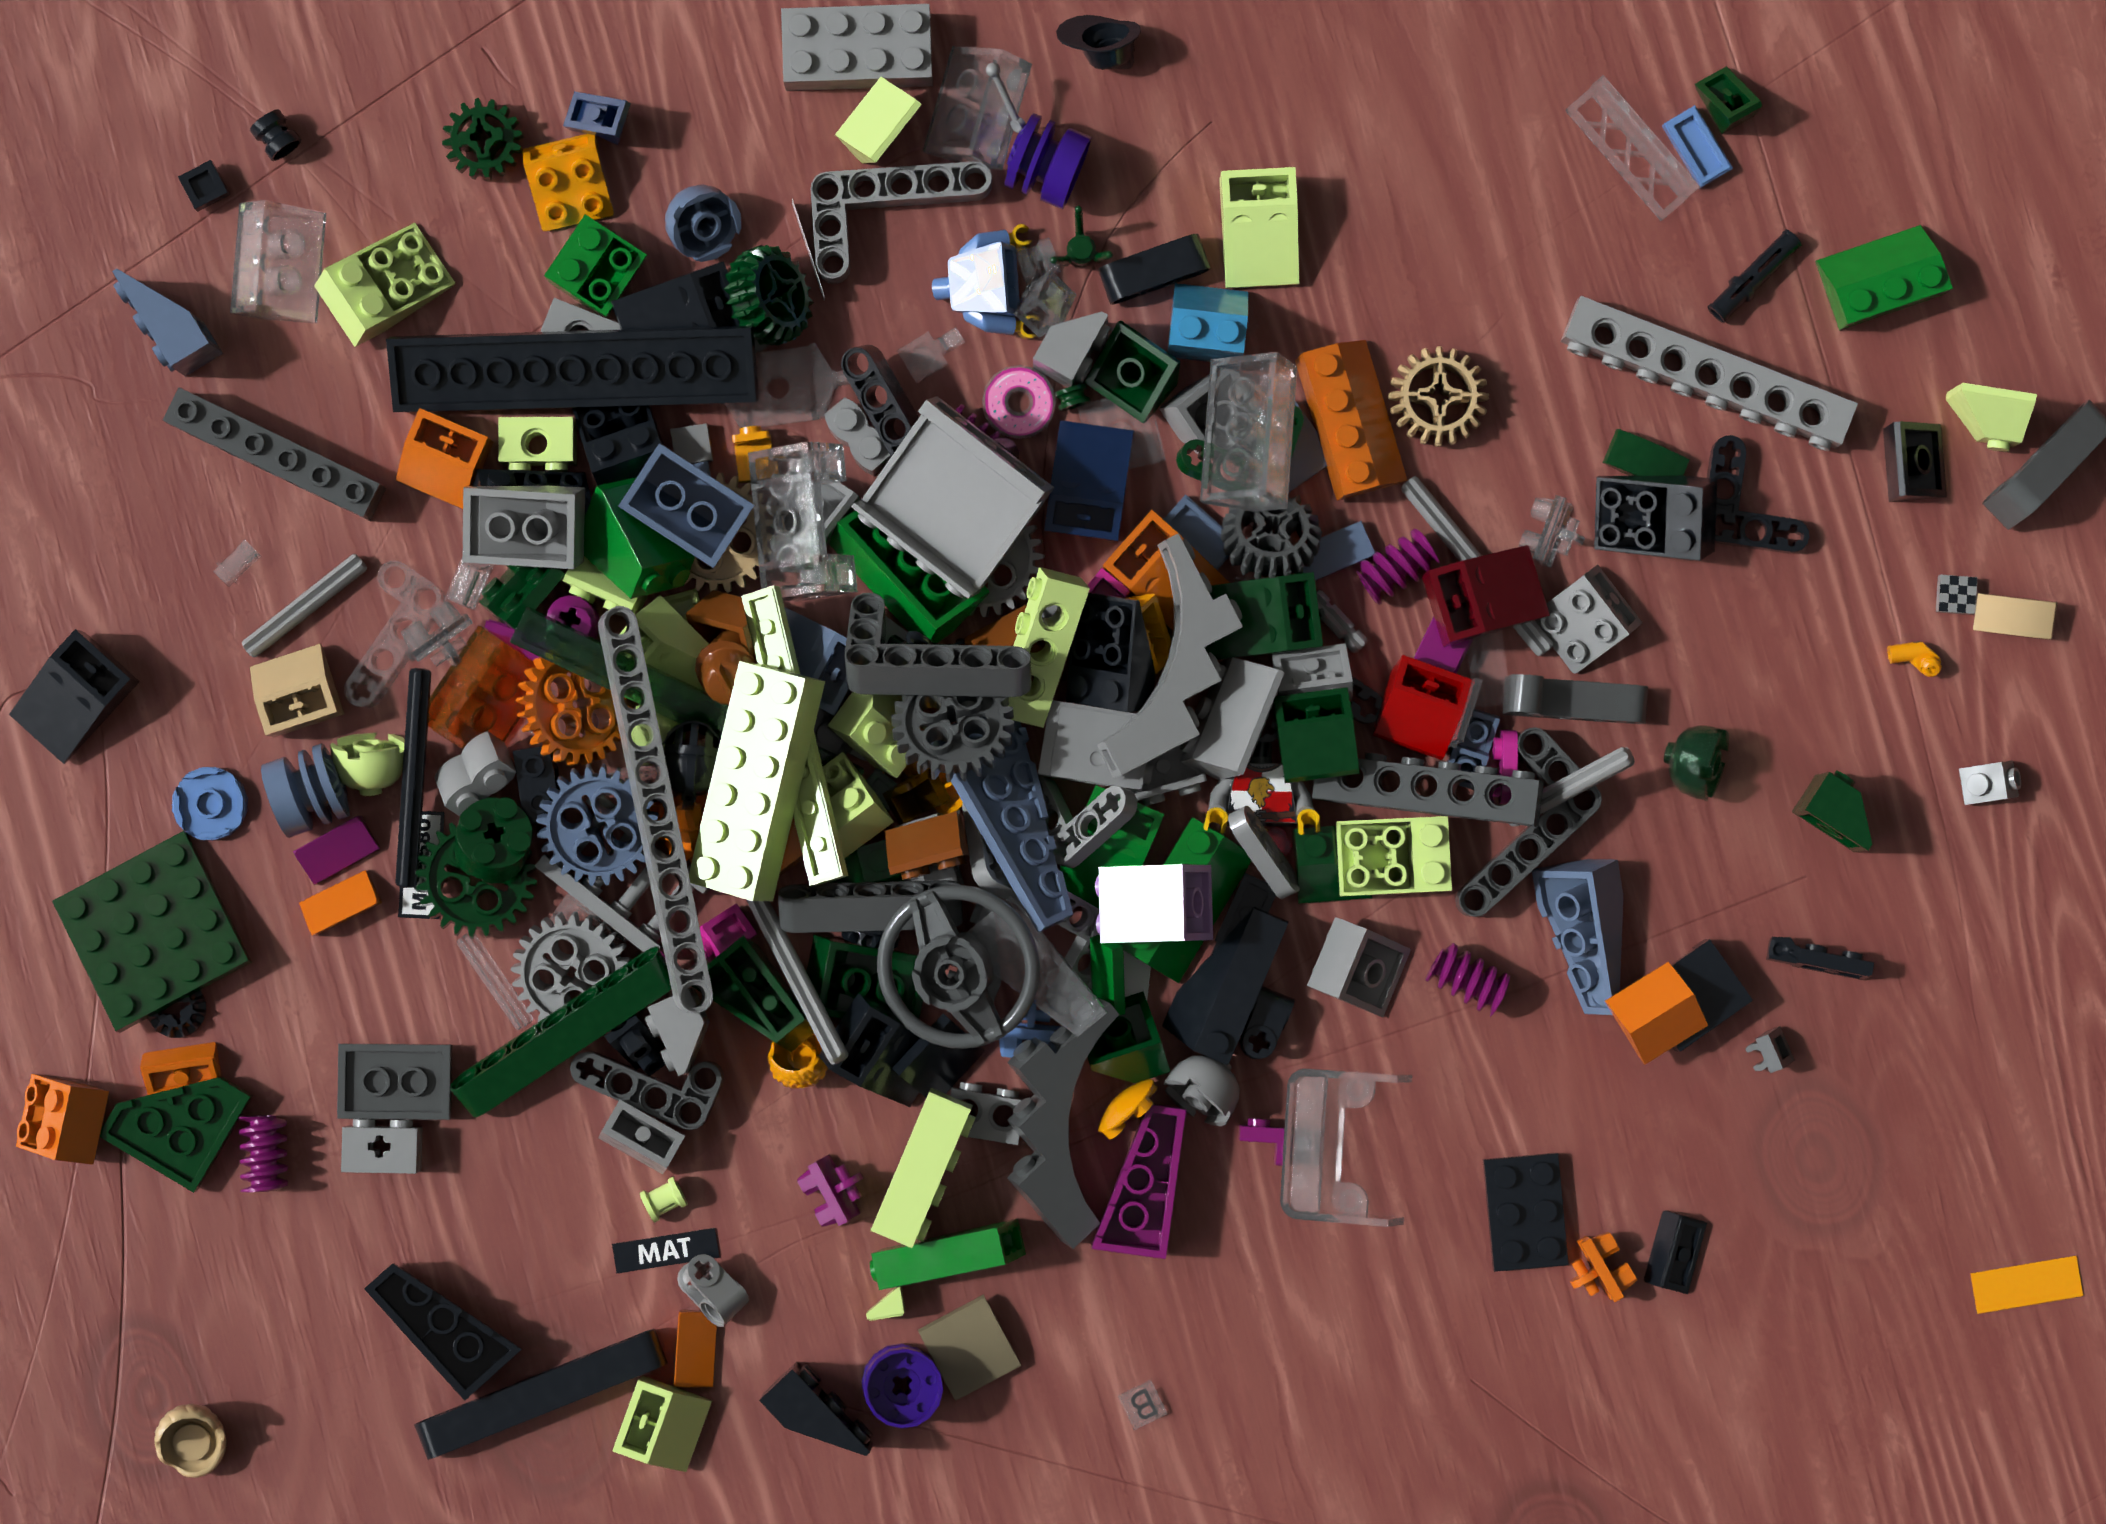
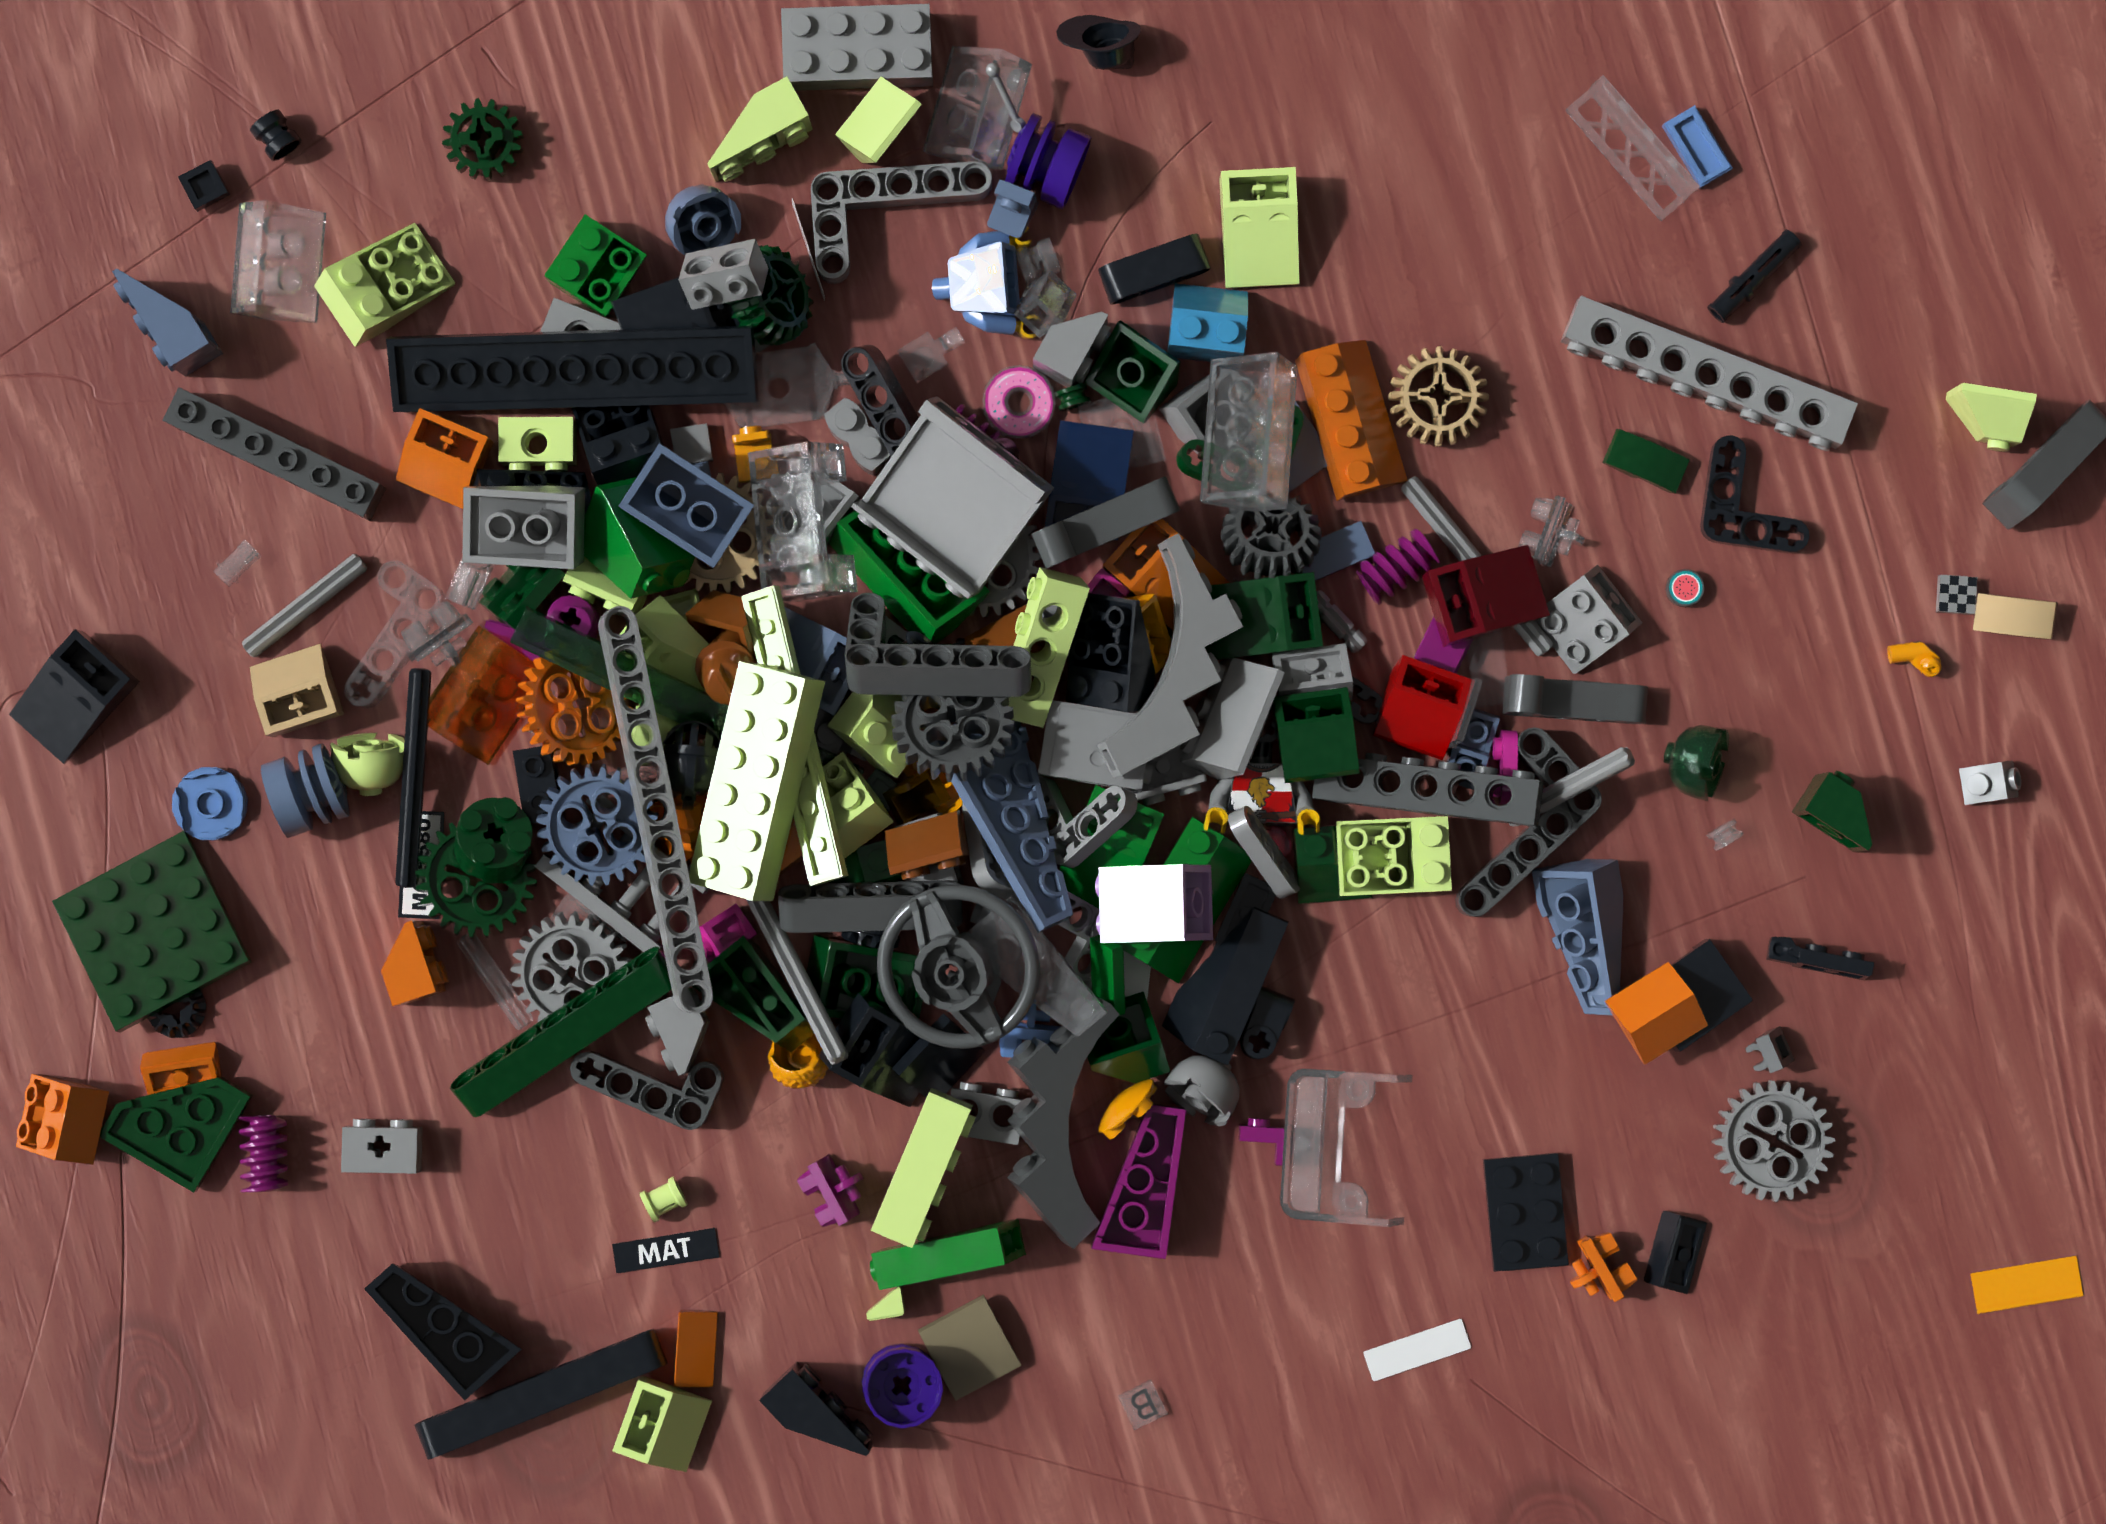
tan piece [154,1404,227,1478] -> none
magenta slope [293,816,380,885] -> none
orange slope [299,870,382,936] -> none
dark grey plate [337,1044,452,1120] -> none
light grey brick [434,731,516,816] -> none
light orange bracket [523,134,614,231] -> none
dark blue slope [563,91,631,145] -> none
light grey brick [598,1100,685,1174] -> none
black hips [605,1014,665,1076] -> none
light grey piece [677,1254,749,1327] -> none
dark green plant [1050,205,1113,267] -> none
sand blue tile [1163,494,1230,570] -> none
light grey slope [1307,917,1411,1018] -> none
magenta piece [1425,943,1510,1017] -> none
black slope [1594,475,1718,561] -> none
dark green slope [1695,66,1763,134] -> none
green slope [1815,225,1953,331] -> none
black slope [1883,421,1947,502] -> none
none -> orange slope [381,920,449,1006]
none -> light grey brick [678,239,769,310]
none -> yellowish green slope [707,76,813,182]
none -> sand blue slope [987,179,1039,238]
none -> dark grey beam [1031,476,1181,569]
none -> white sticker [1363,1319,1471,1381]
none -> tile [1665,569,1704,607]
none -> clear bush [1706,818,1744,851]
none -> light grey gear [1711,1080,1835,1202]

